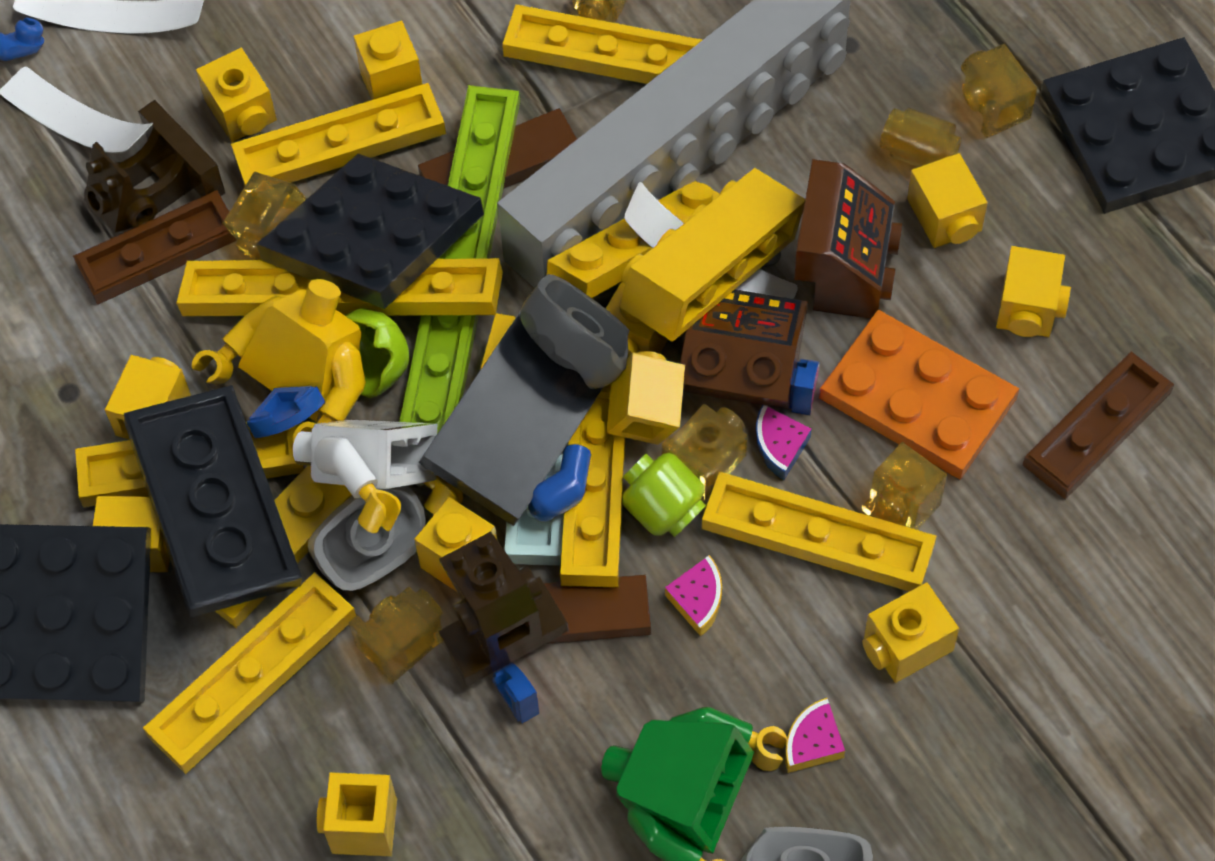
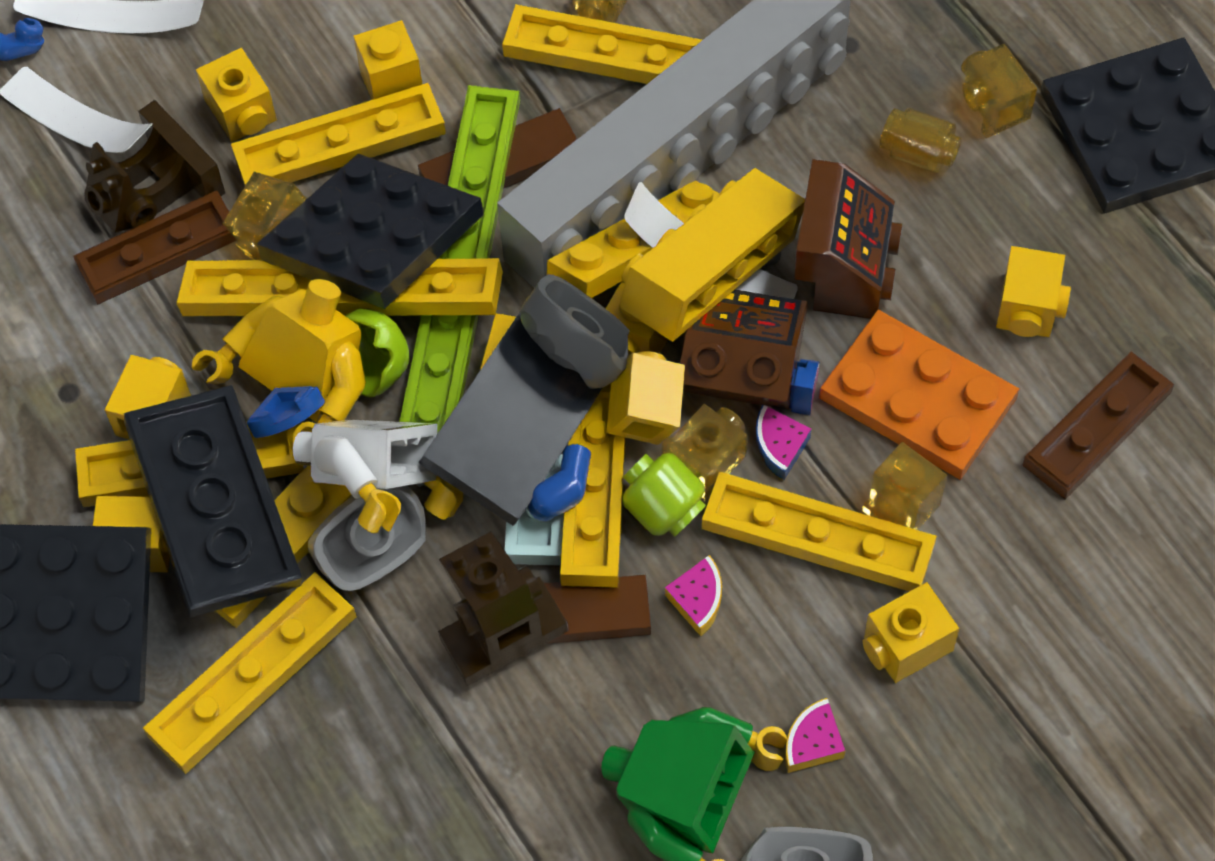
yellow brick [317,772,397,857] -> none
clear yellow brick [349,586,443,684] -> none
yellow brick [414,497,497,592] -> none
blue tile [492,663,540,724] -> none
yellow brick [907,153,988,248] -> none

